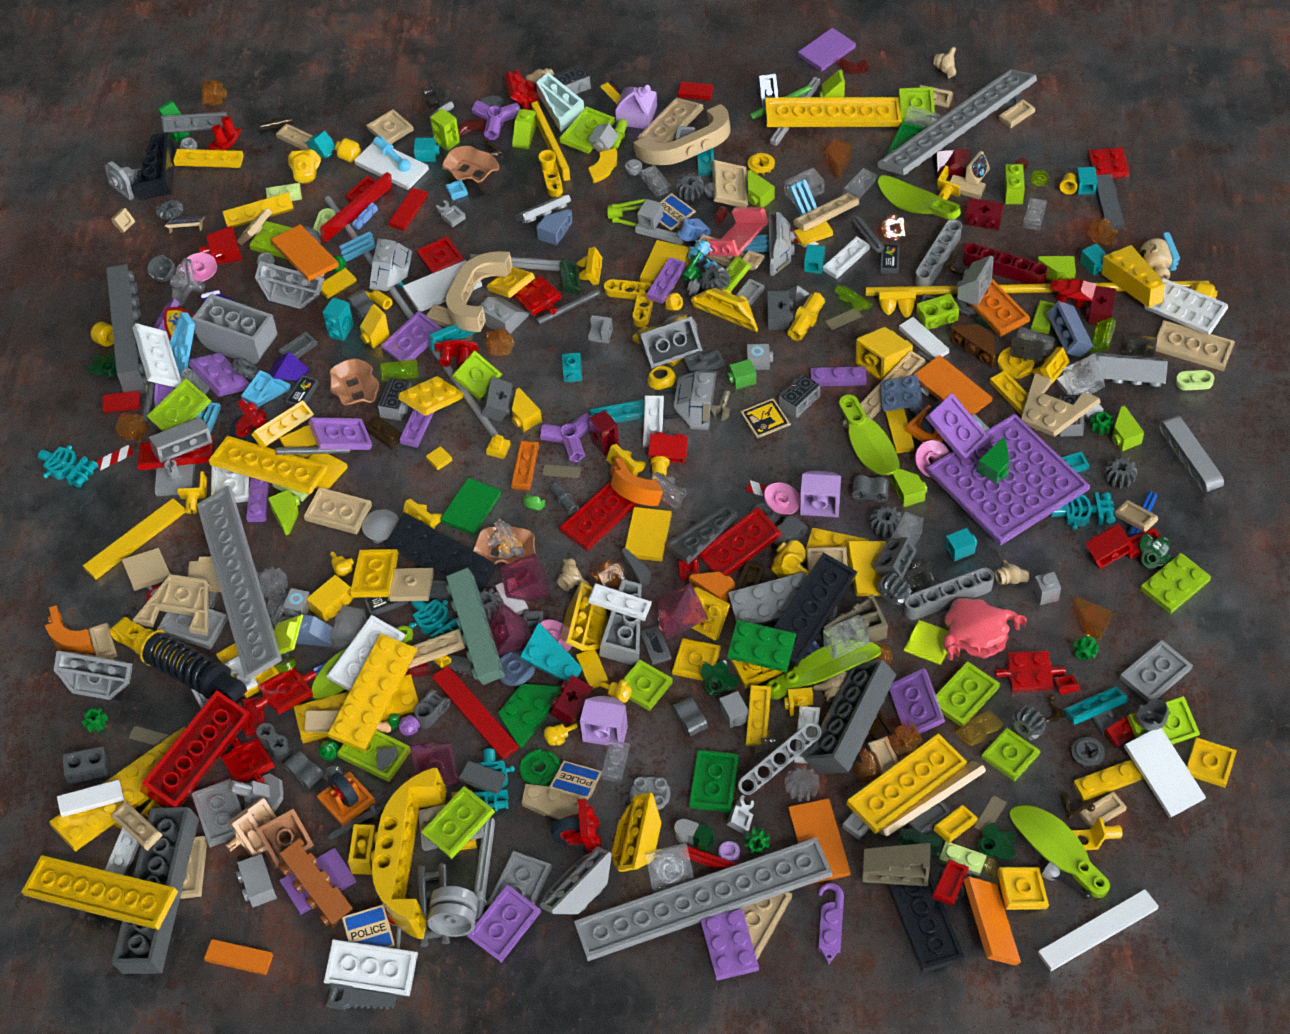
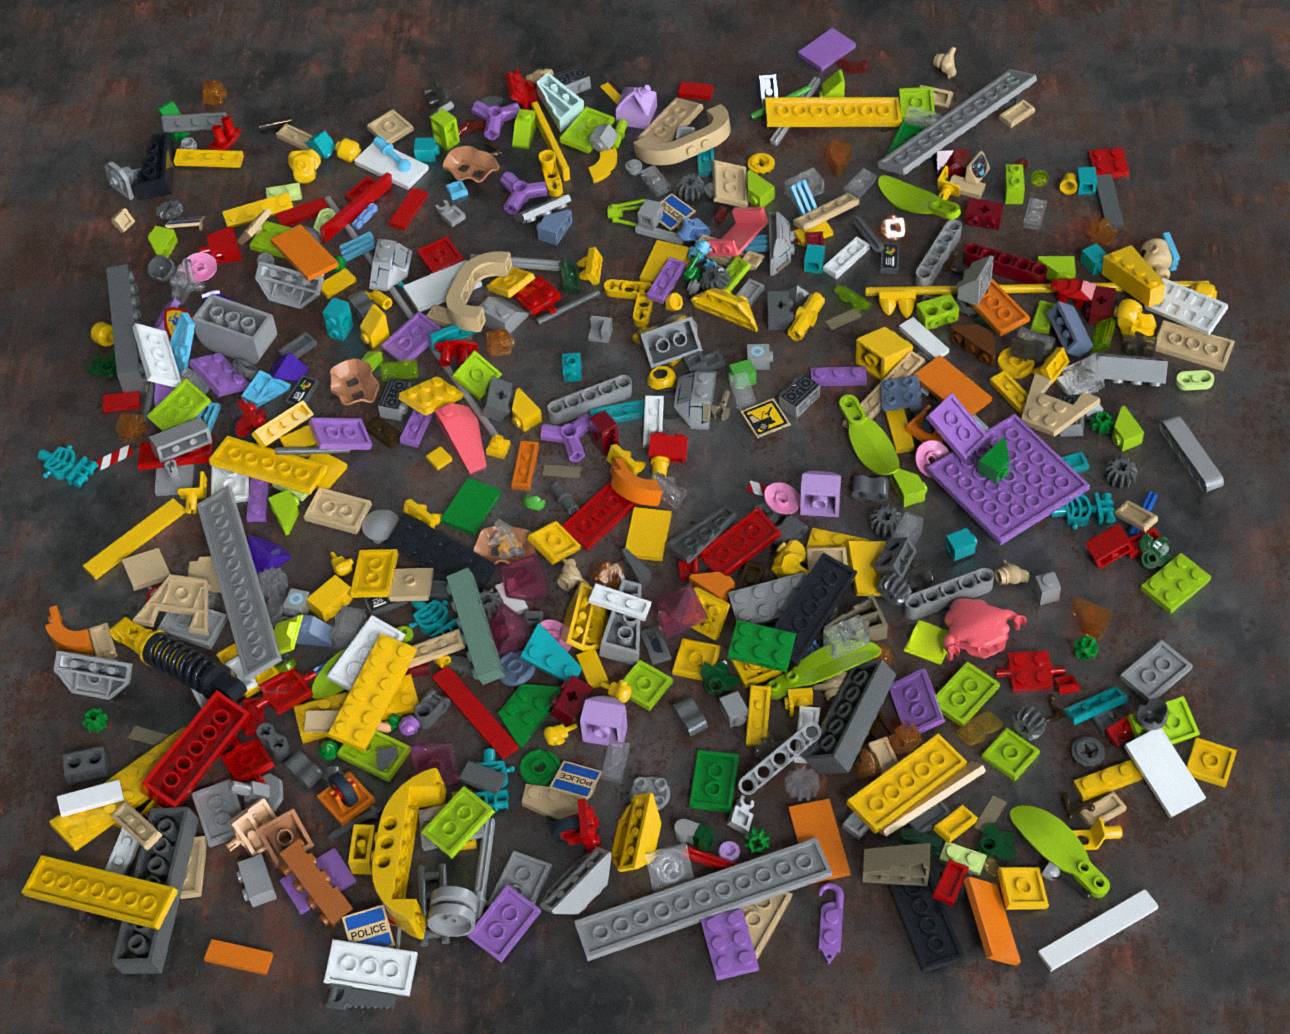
none -> lime slope [148,226,178,258]
none -> dark purple slope [249,534,291,580]
none -> red tile [275,197,329,227]
none -> lime slope [361,351,383,372]
none -> coral wedge [435,403,486,474]
none -> medium lavender piece [500,172,547,215]
none -> yellow tile [527,521,581,565]
none -> light grey beam [547,375,632,425]
none -> clear plate [728,371,757,412]
none -> dark red tile [804,231,824,249]
none -> yellow head [1114,299,1156,338]

